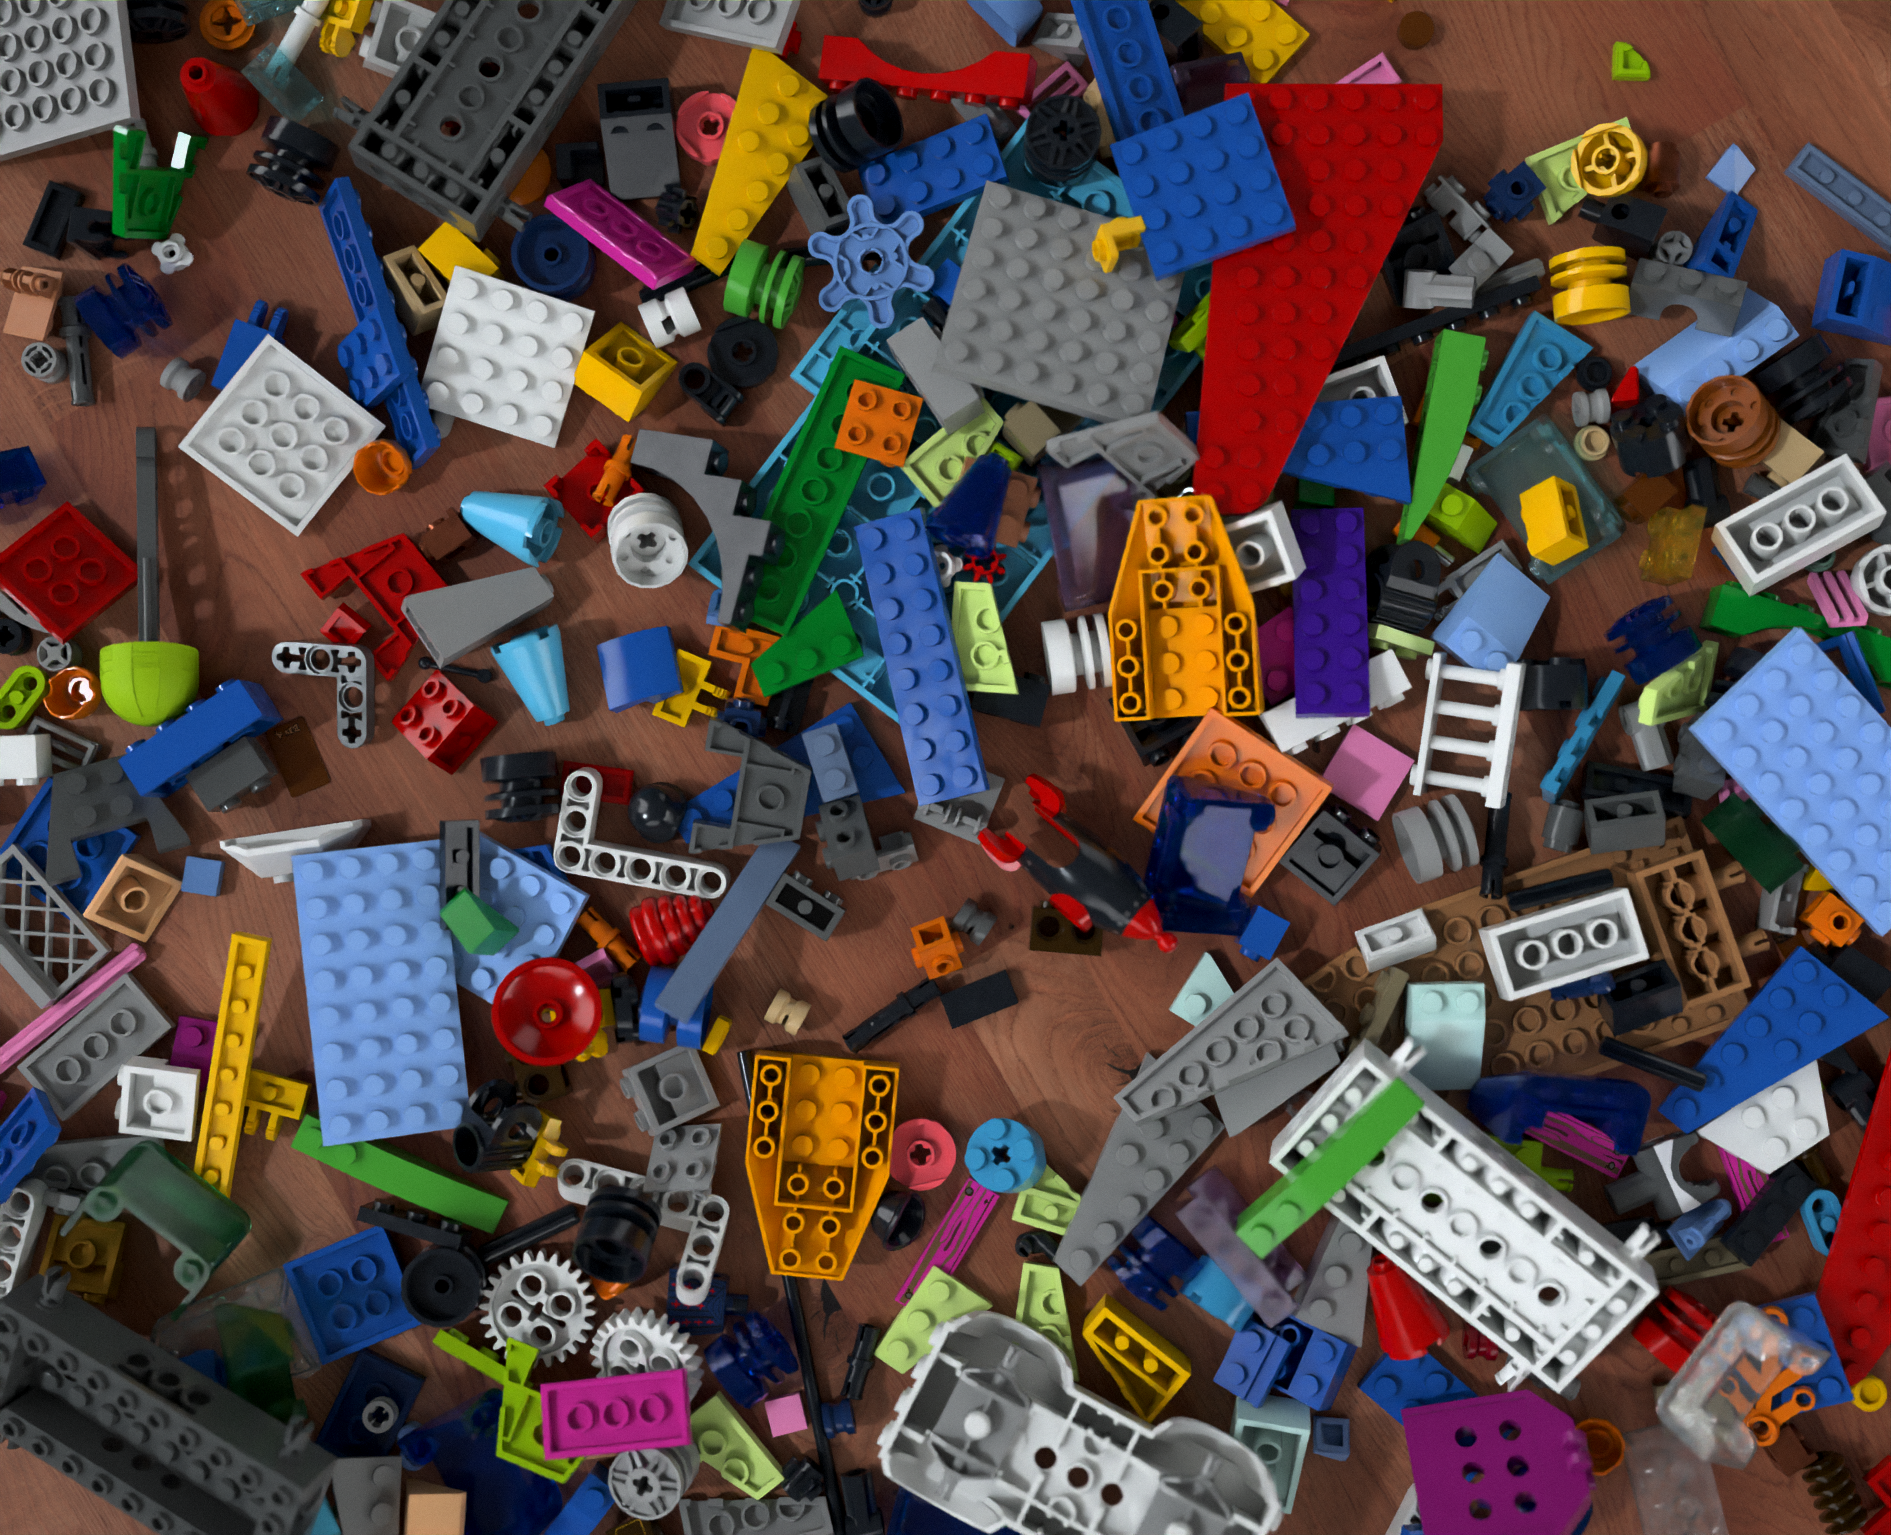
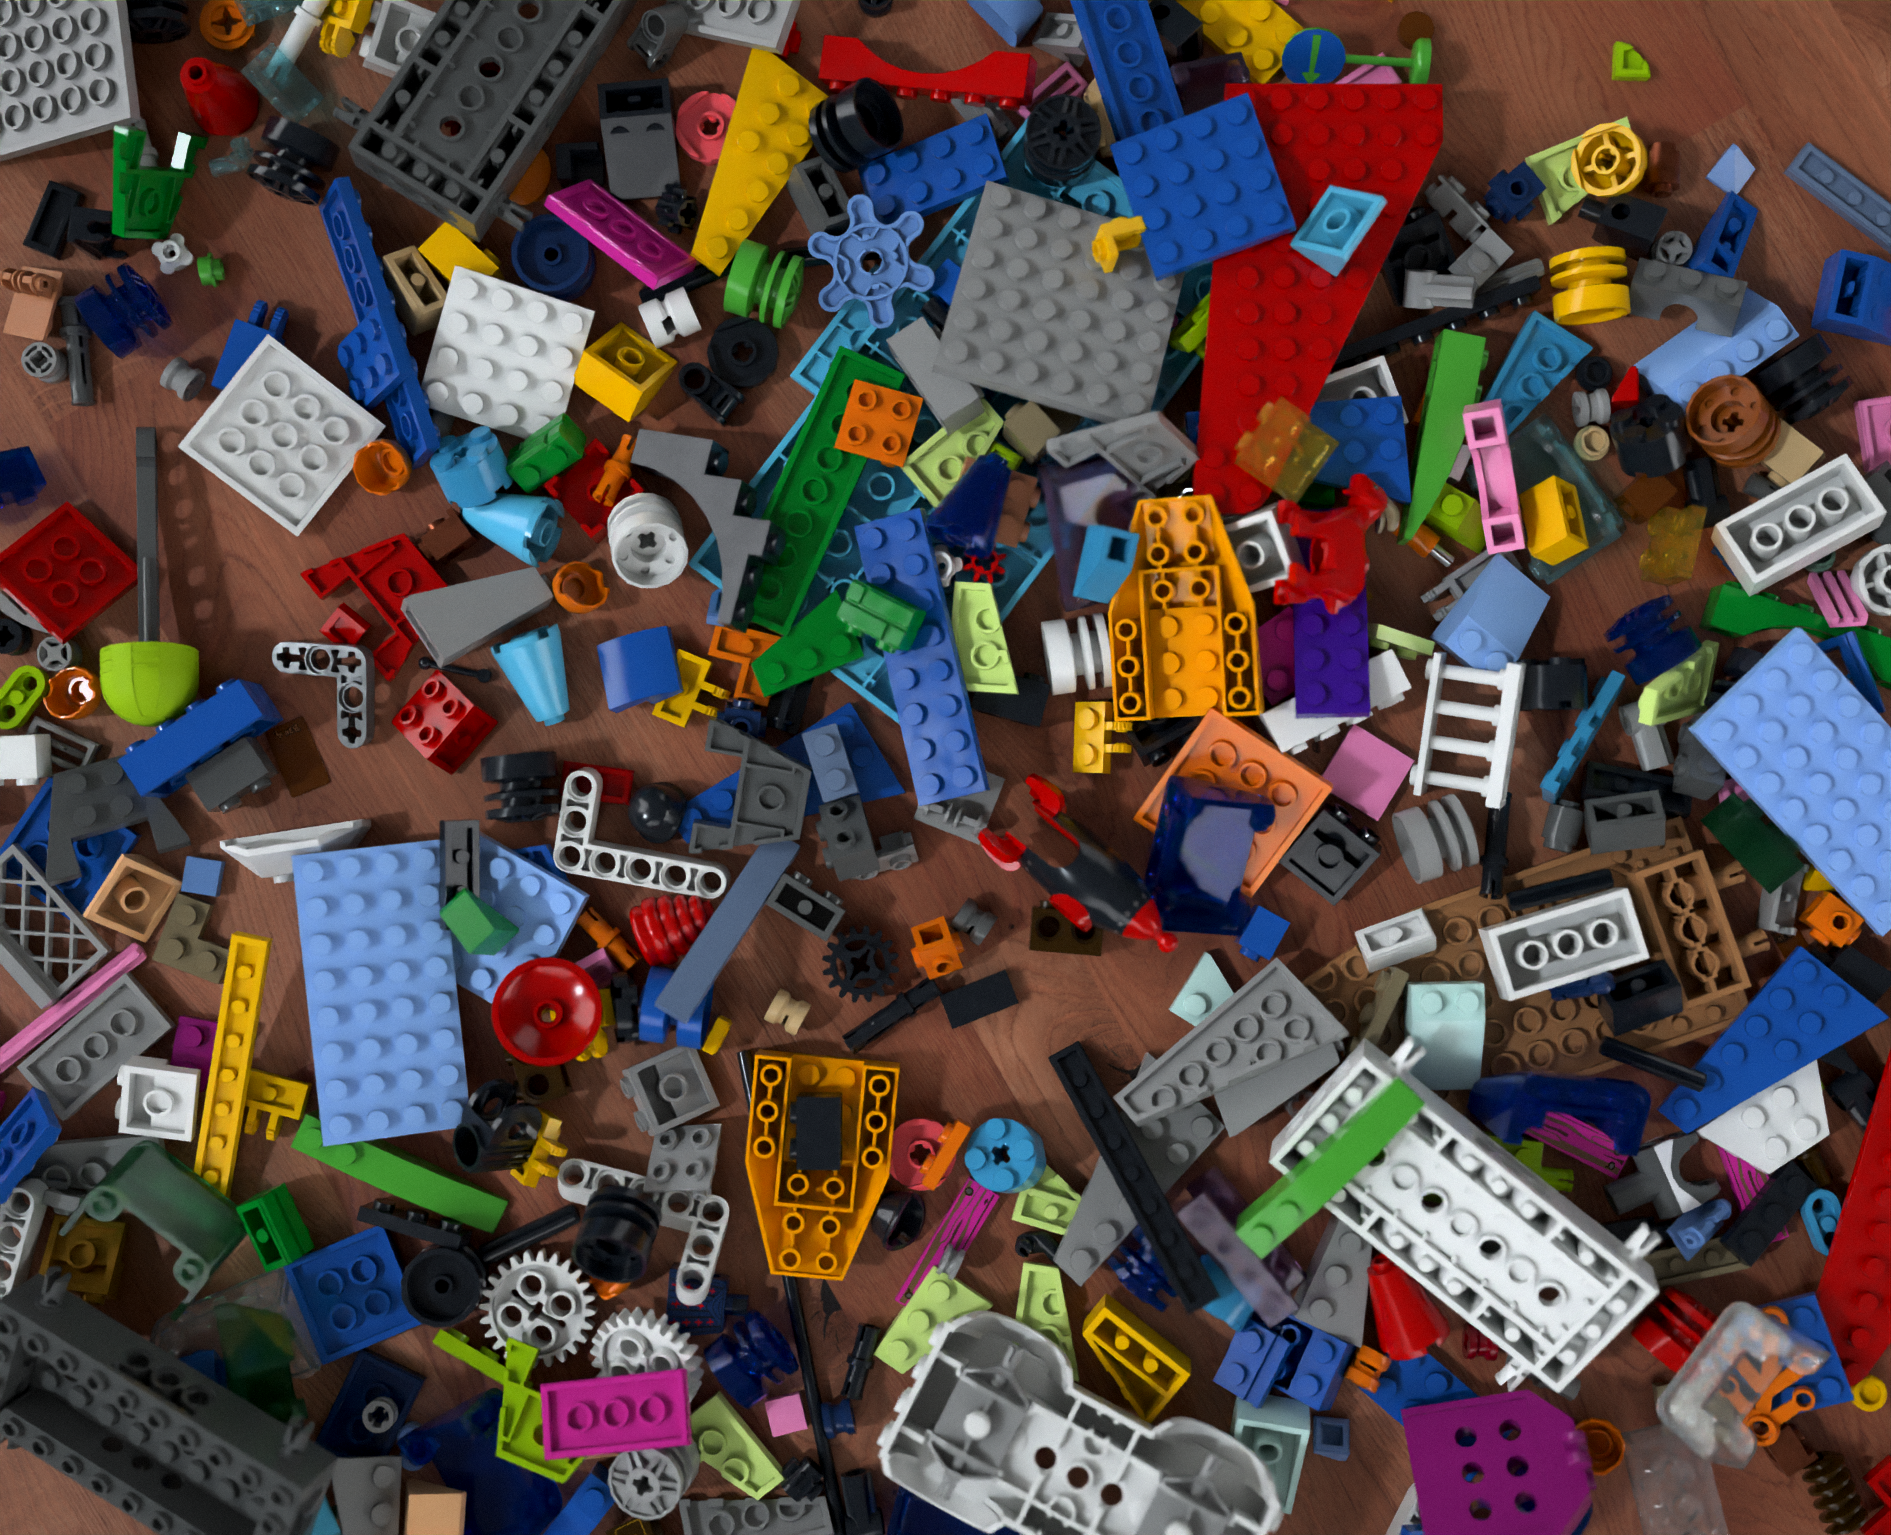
black piece [1365,541,1441,634] -> none
dark grey wing [1807,358,1883,464] -> none
none -> dark tan plate [152,892,230,984]
none -> bright green plate [197,252,225,287]
none -> clear light blue arm [208,137,254,178]
none -> green brick [235,1183,315,1272]
none -> dark azure brick [430,426,514,508]
none -> green brick [506,413,587,493]
none -> orange hair [552,561,610,615]
none -> dark grey piece [626,2,688,72]
none -> black brick [790,1092,842,1170]
none -> black gear [822,925,899,1003]
none -> green brick [837,579,926,654]
none -> orange plate [919,1117,971,1191]
none -> light grey bush [936,1243,966,1280]
none -> black tile [1048,1041,1221,1315]
none -> dark azure slope [1073,524,1140,604]
none -> yellow hinge [1073,702,1132,774]
none -> clear yellow plate [1235,397,1339,503]
none -> red animal [1274,473,1400,615]
none -> piece [1282,27,1432,84]
none -> medium azure slope [1290,185,1387,277]
none -> orange wheel [1343,1344,1392,1394]
none -> bright pink arch [1462,399,1526,555]

